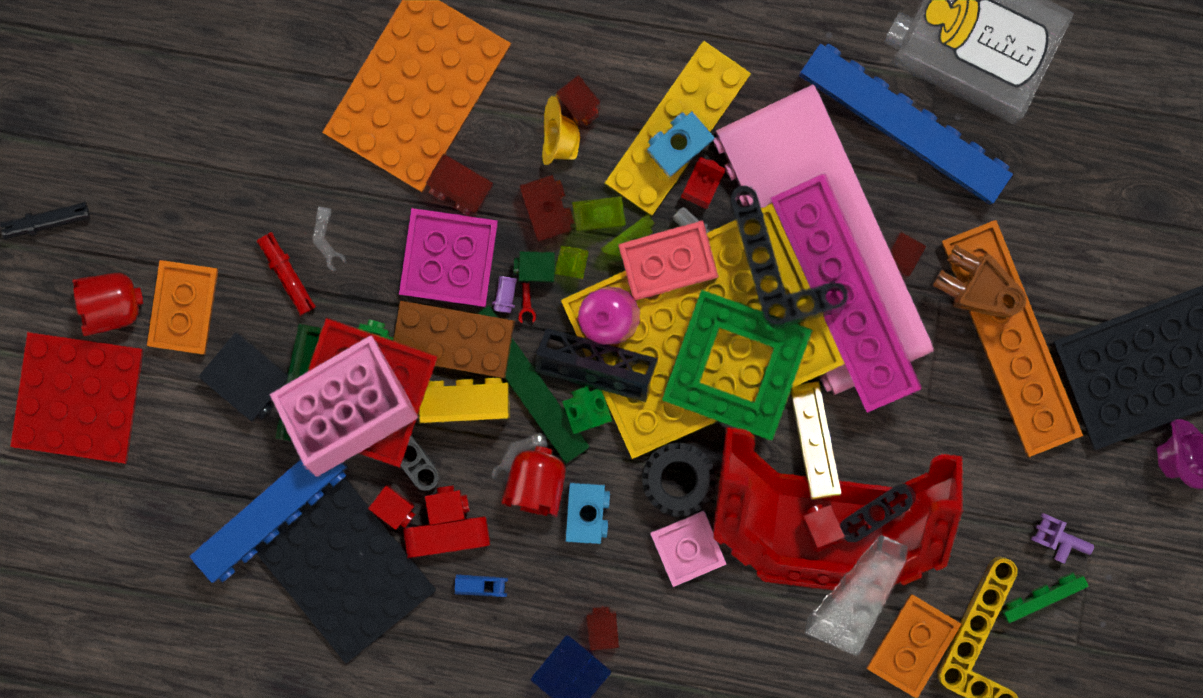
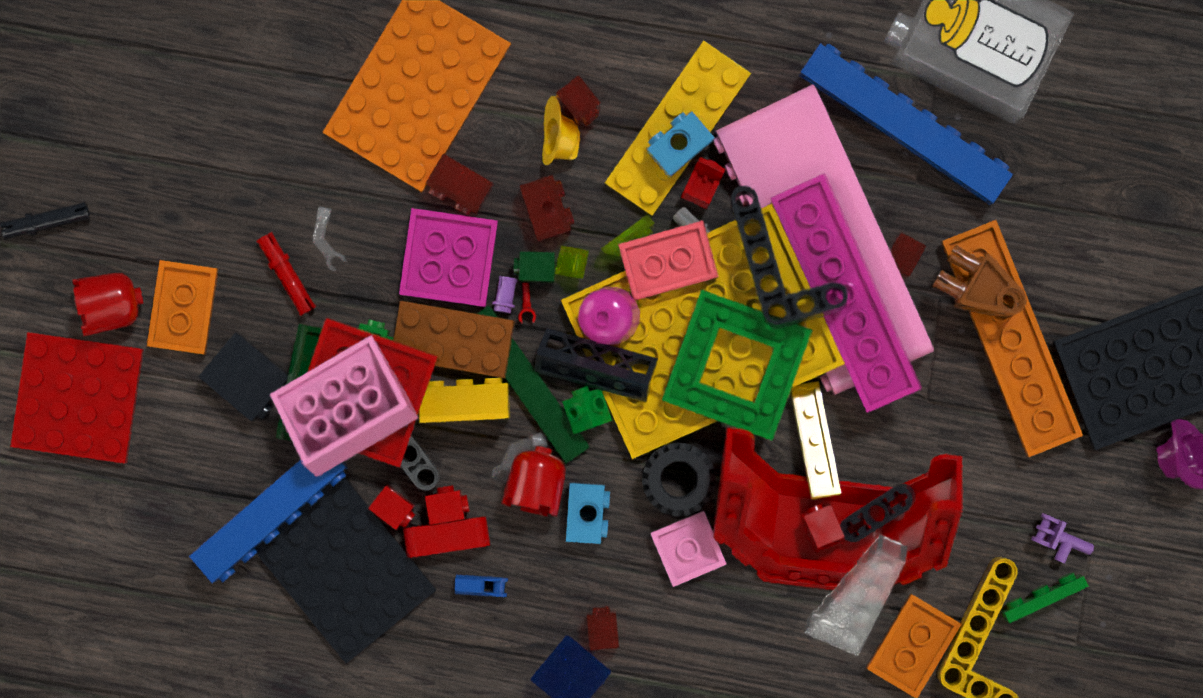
clear neon green slope [572,197,626,233] -> none

